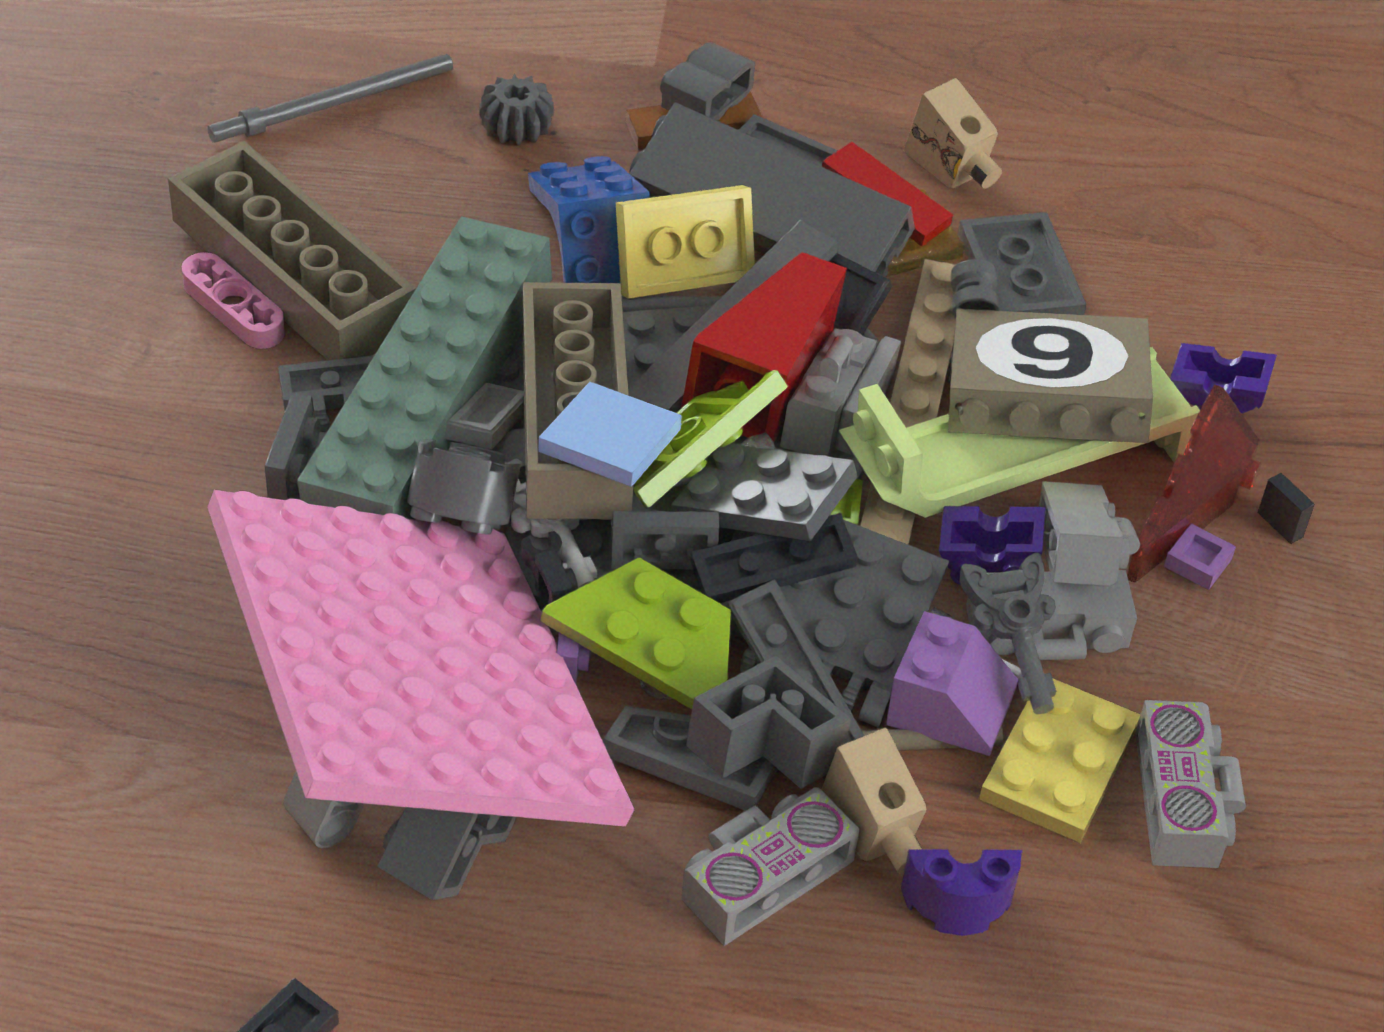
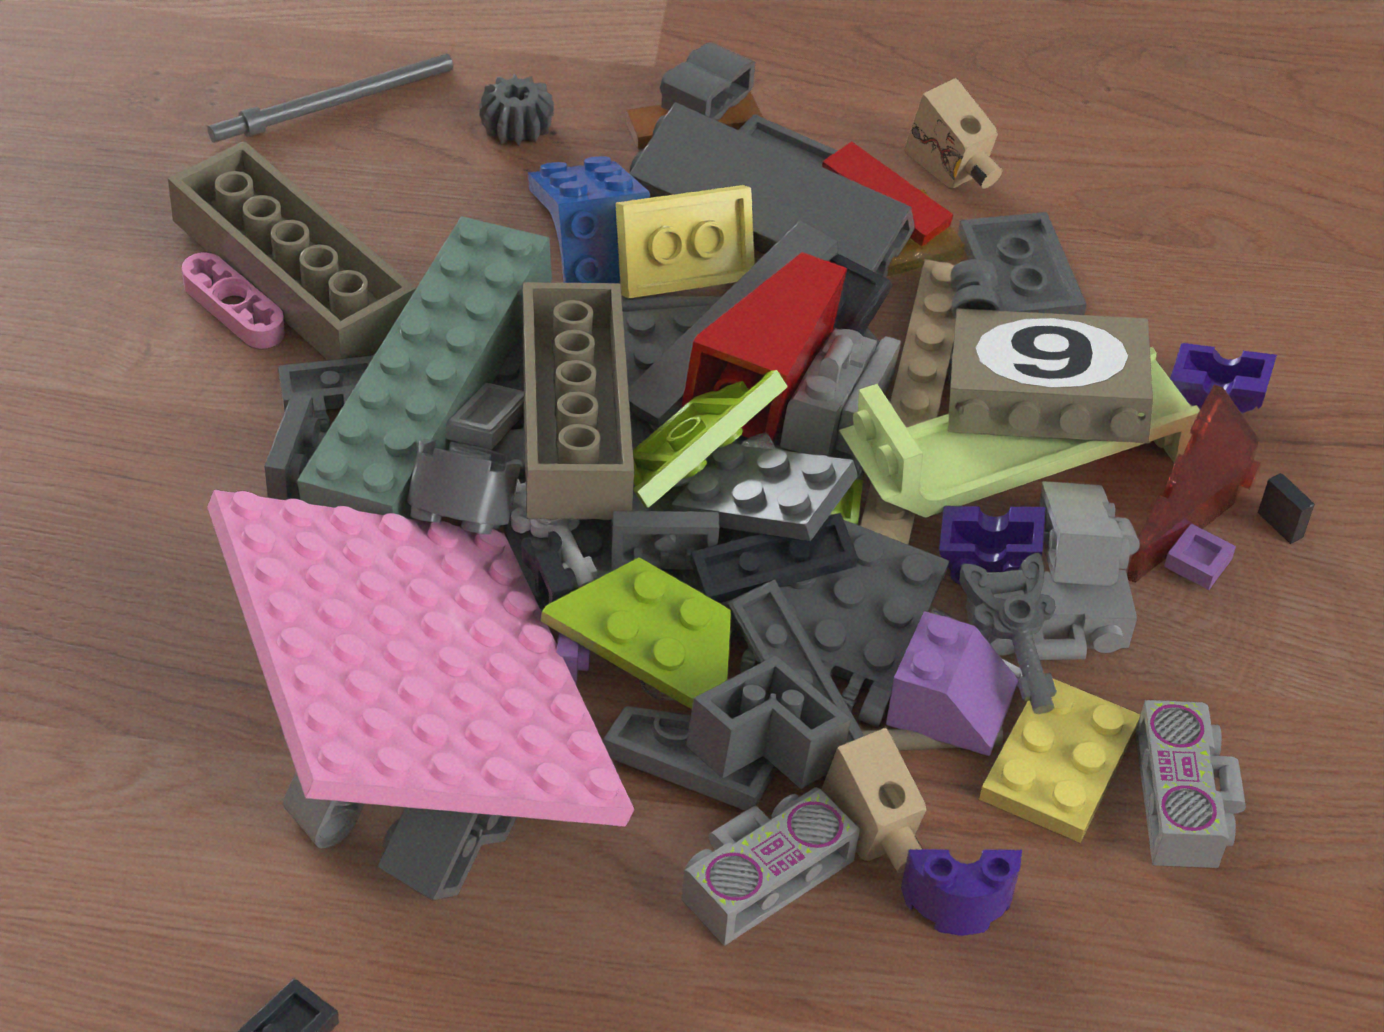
light blue tile [538,382,682,487] -> none

